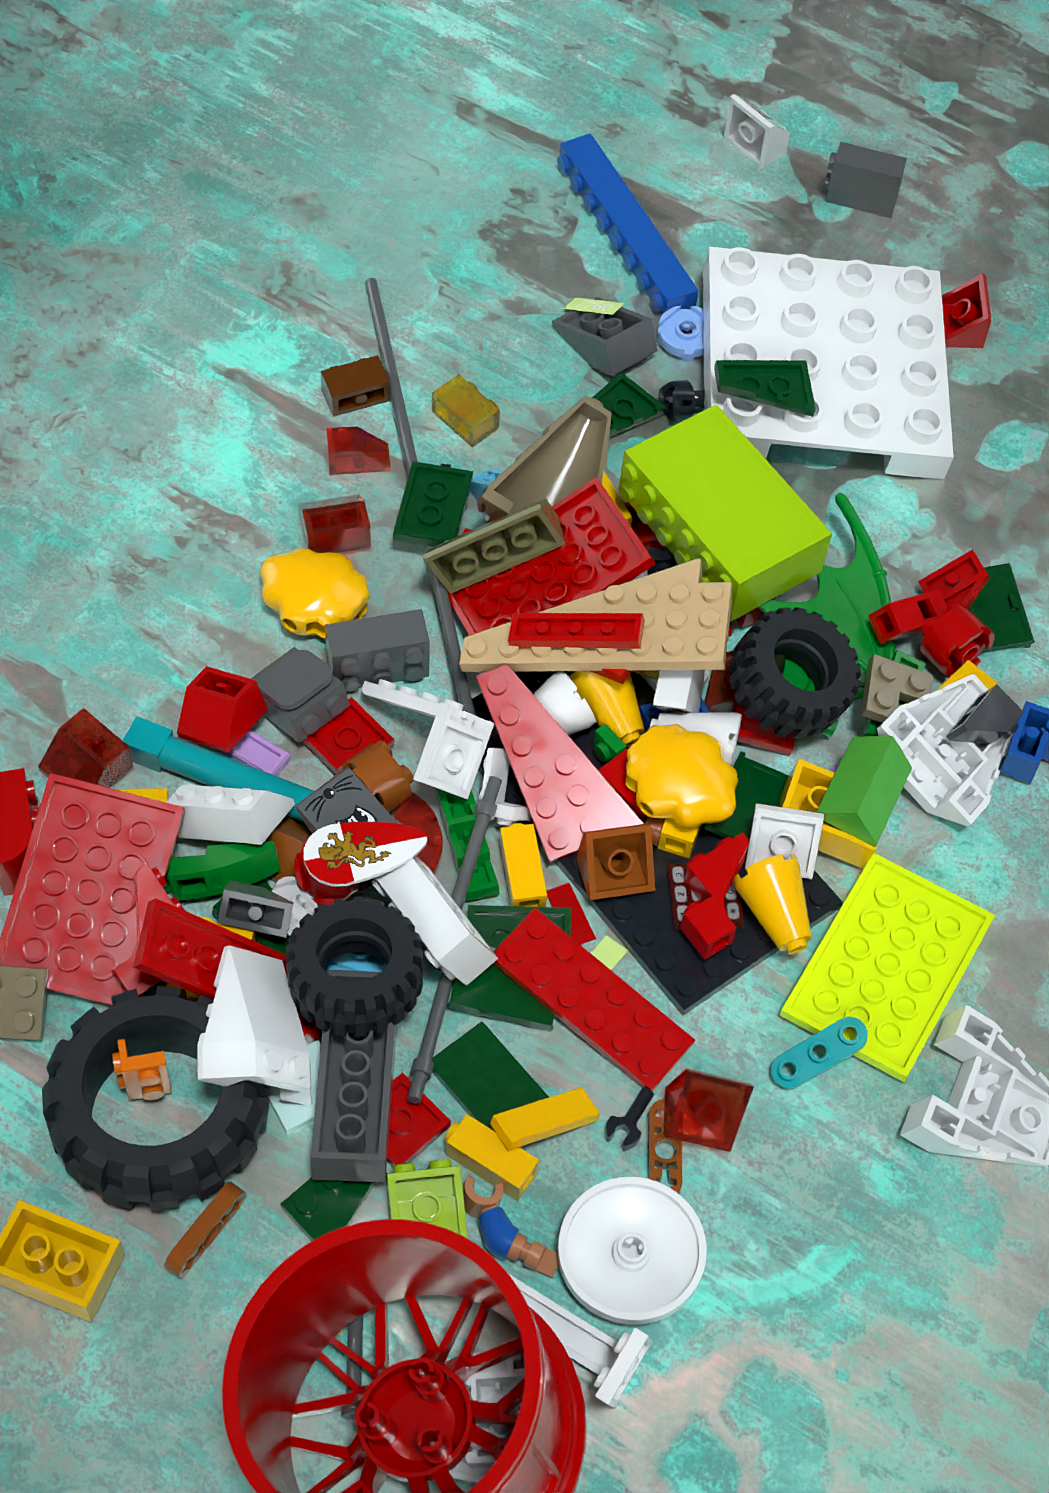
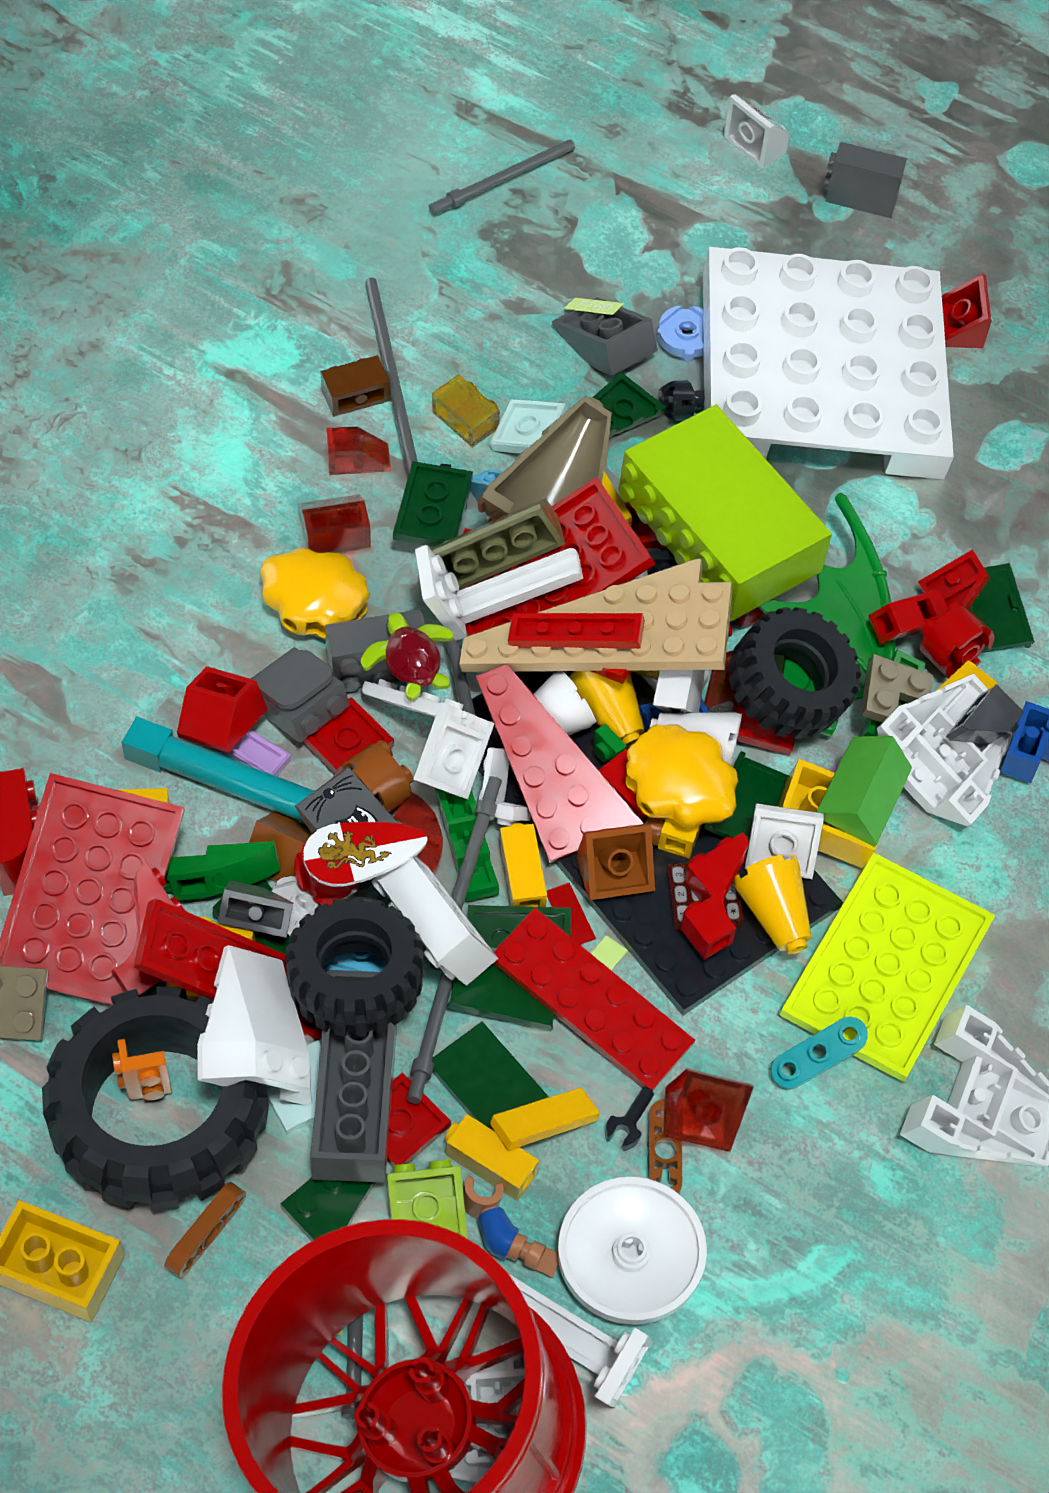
clear red slope [38,708,134,788] -> none
white slope [166,784,295,845] -> none
blue brick [557,133,699,316] -> none
dark green wing [714,360,816,417] -> none
none -> animal [361,612,453,701]
none -> white bracket [415,545,583,641]
none -> dark grey bar [428,139,575,215]
none -> light aqua tile [490,399,568,453]

